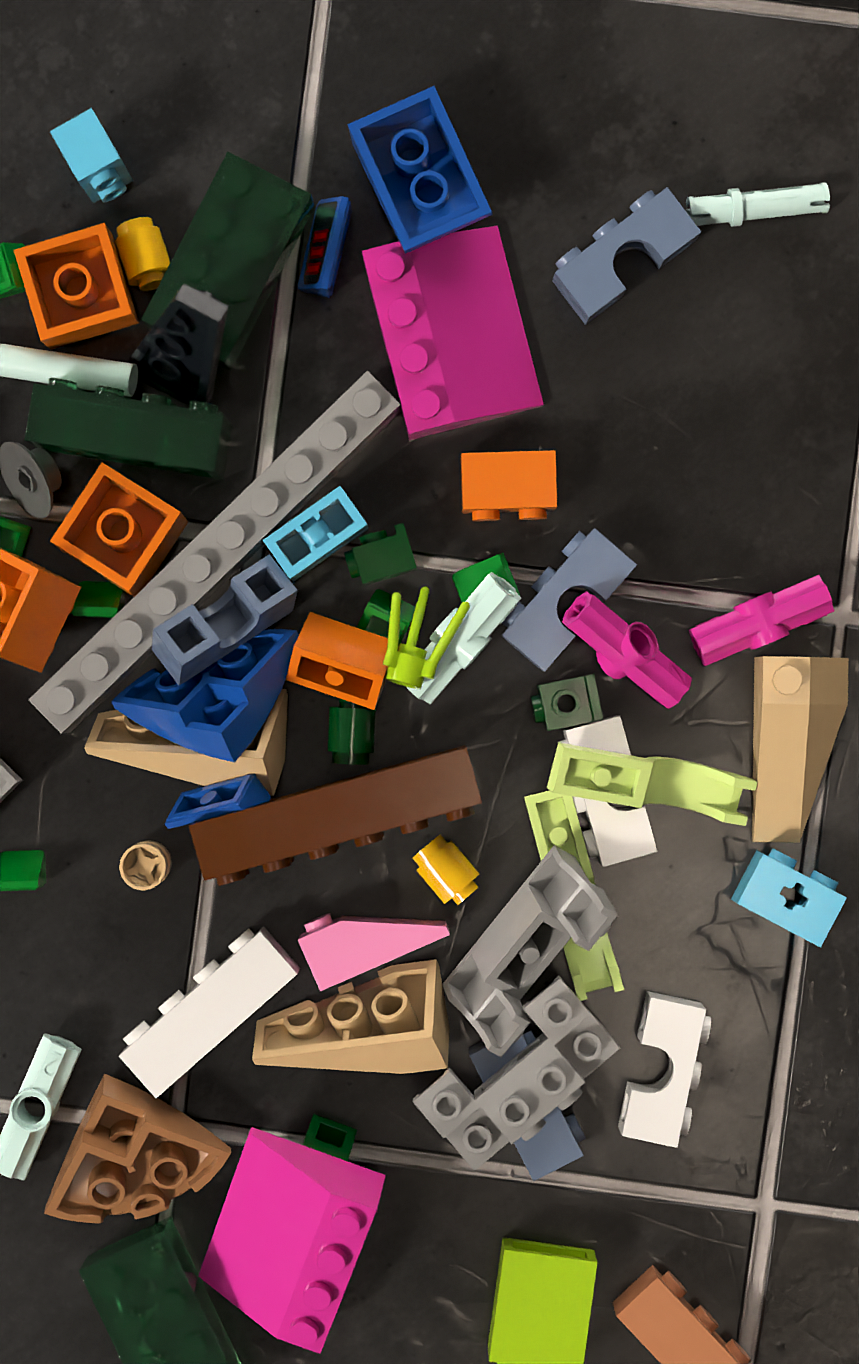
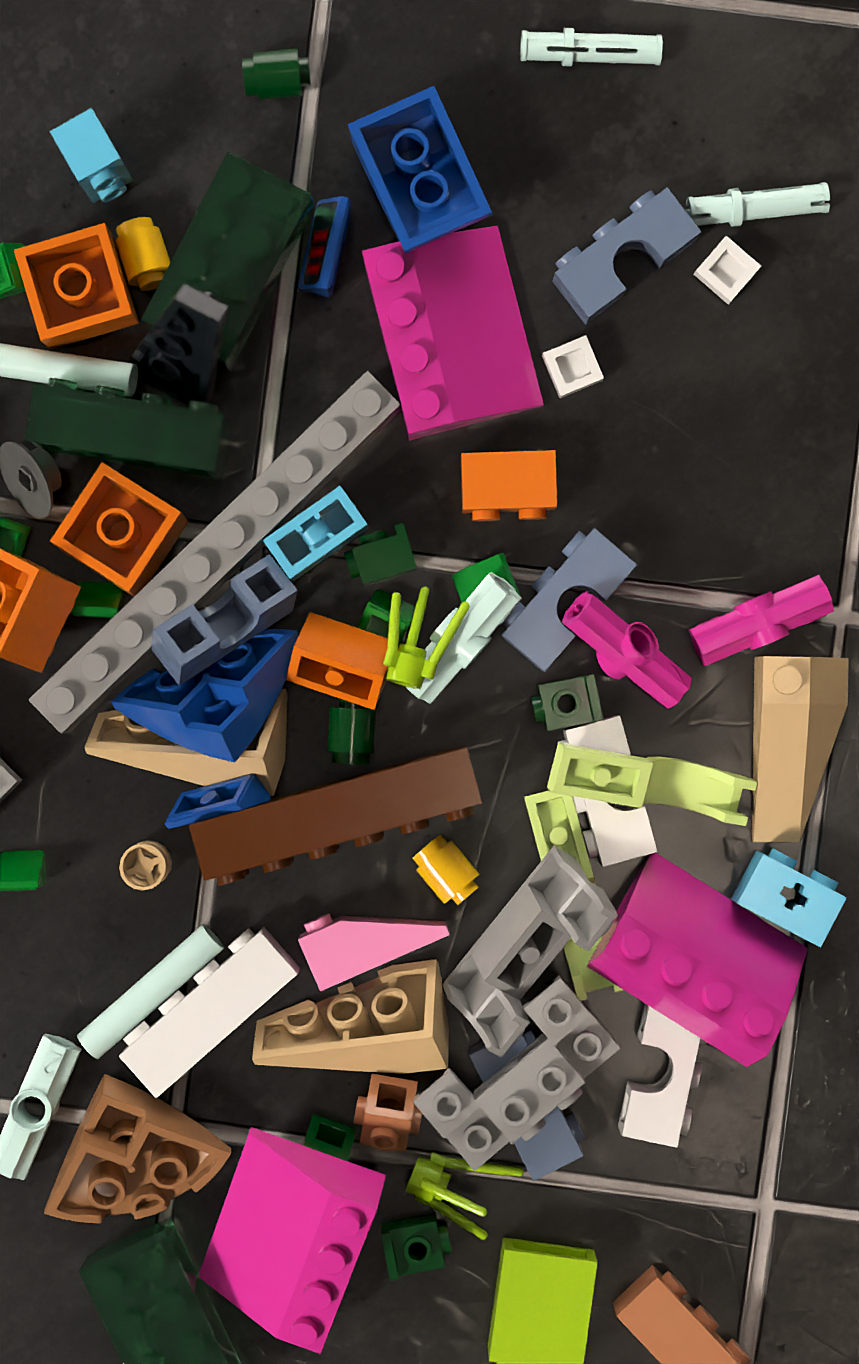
none -> light aqua piece [77,924,224,1059]
none -> dark green brick [242,48,311,100]
none -> nougat brick [353,1074,422,1152]
none -> dark green brick [381,1212,452,1281]
none -> lime plant [405,1152,524,1240]
none -> light aqua pin [520,28,663,66]
none -> white plate [542,335,604,398]
none -> dark pink slope [586,853,808,1067]
none -> white plate [693,236,761,305]

